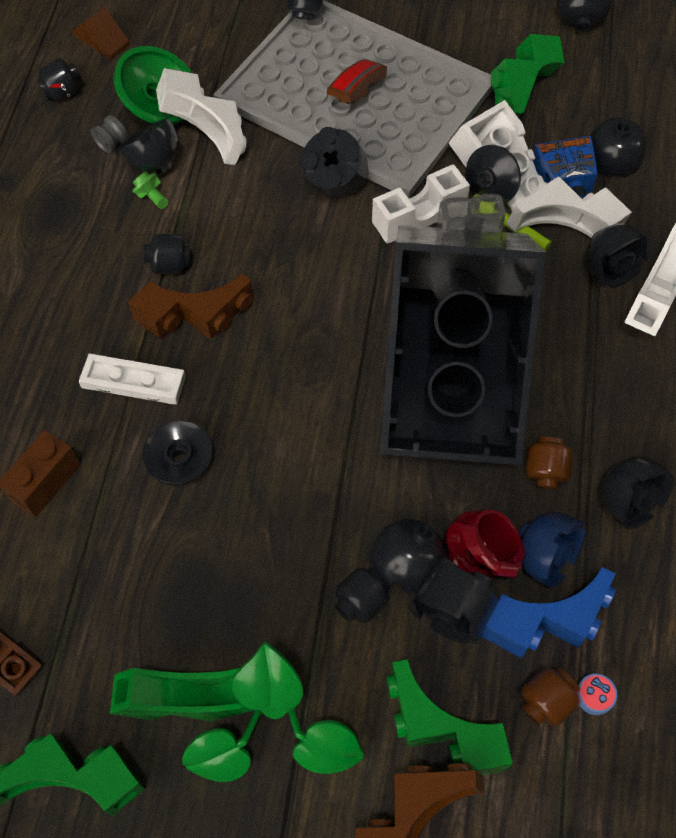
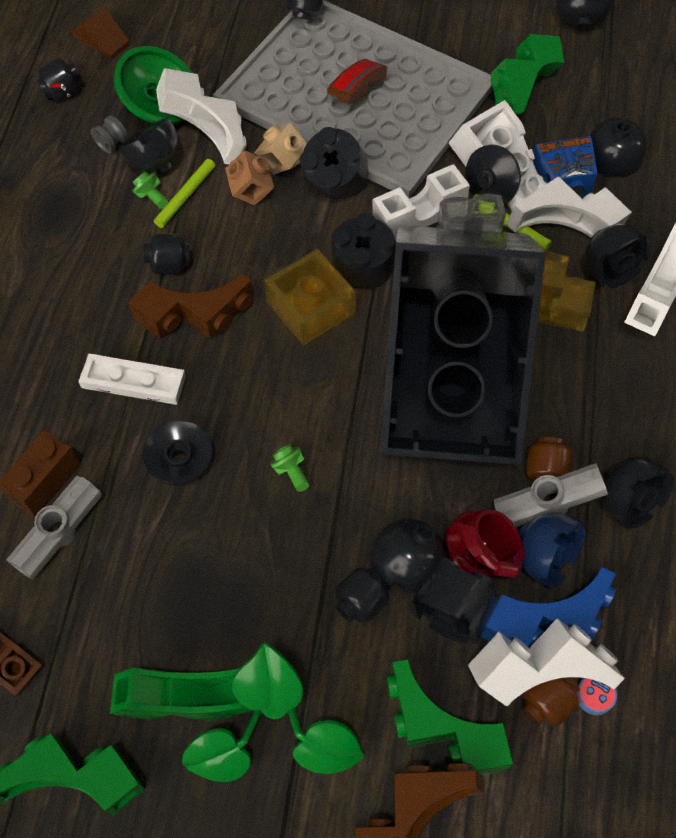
none -> light grey piece [6,476,102,580]
none -> lime bar [154,159,216,228]
none -> medium nougat brick [225,150,274,206]
none -> tan brick [254,122,307,175]
none -> clear yellow brick [264,249,356,346]
none -> bright green plate [270,444,309,492]
none -> black brick [332,213,395,290]
none -> white arch [468,618,625,706]
none -> light grey piece [494,463,608,527]
none -> clear yellow brick [538,252,595,332]

